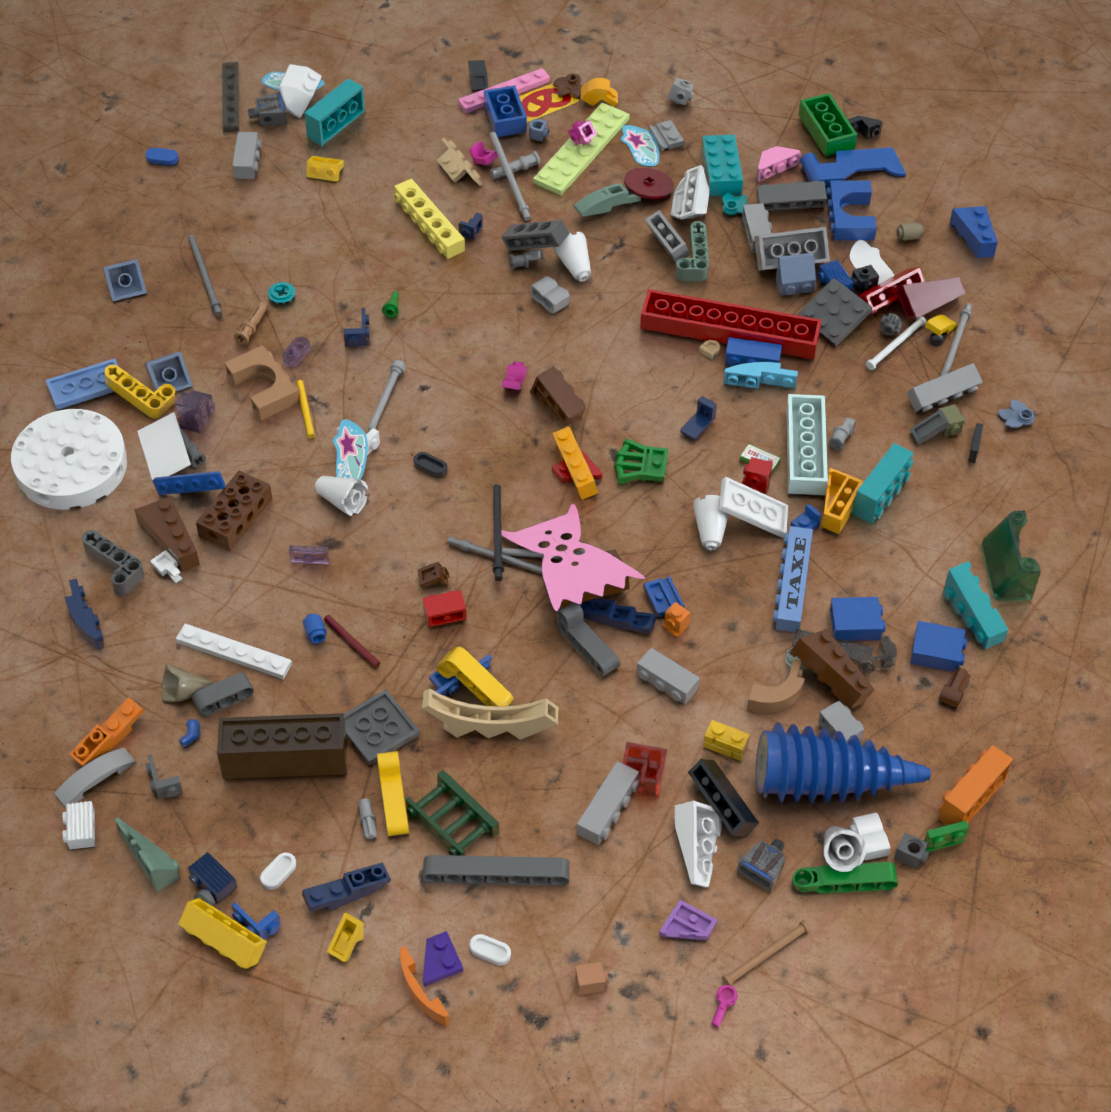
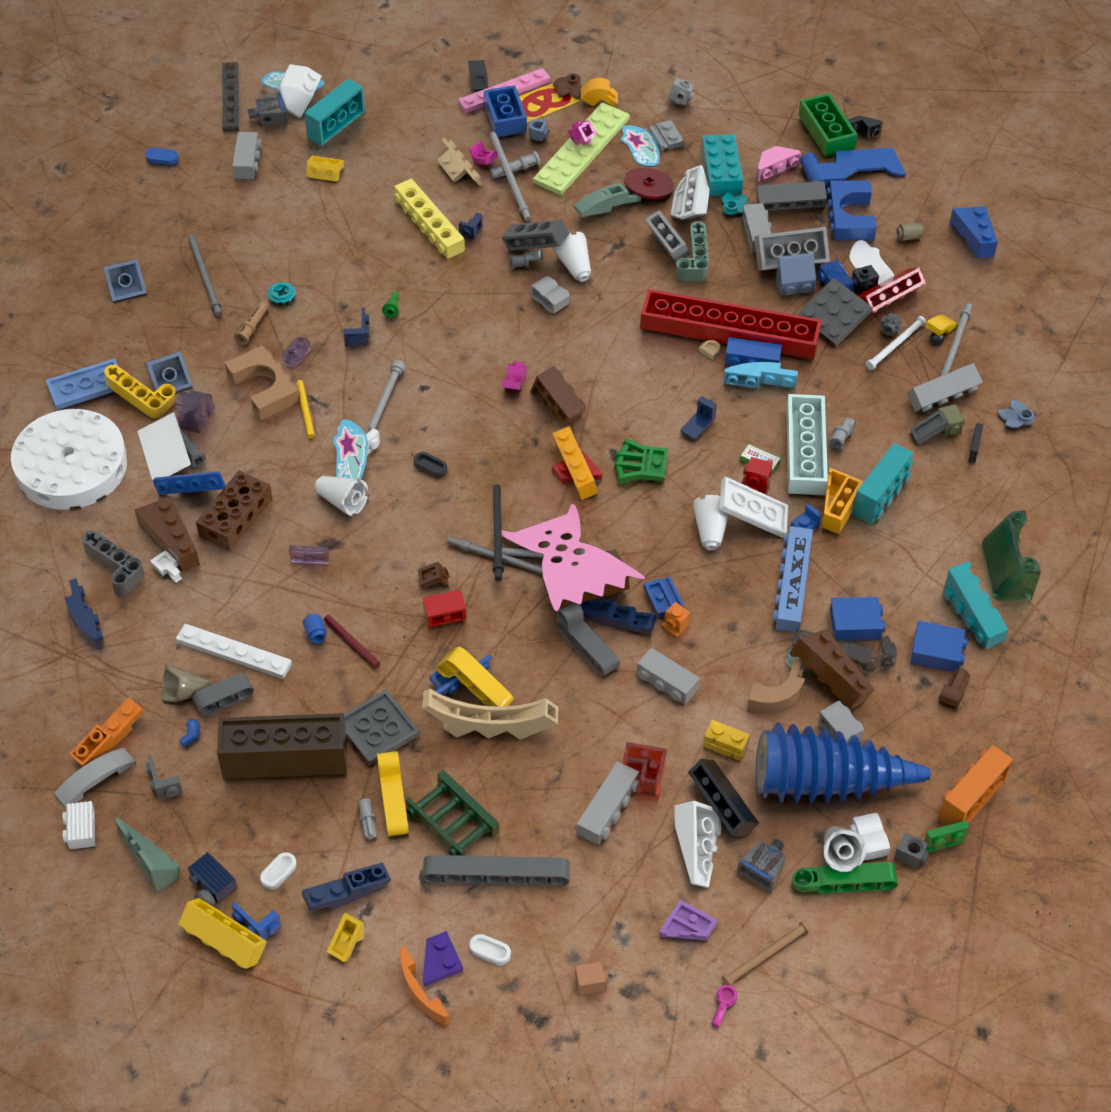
slope [894,277,966,320] -> none

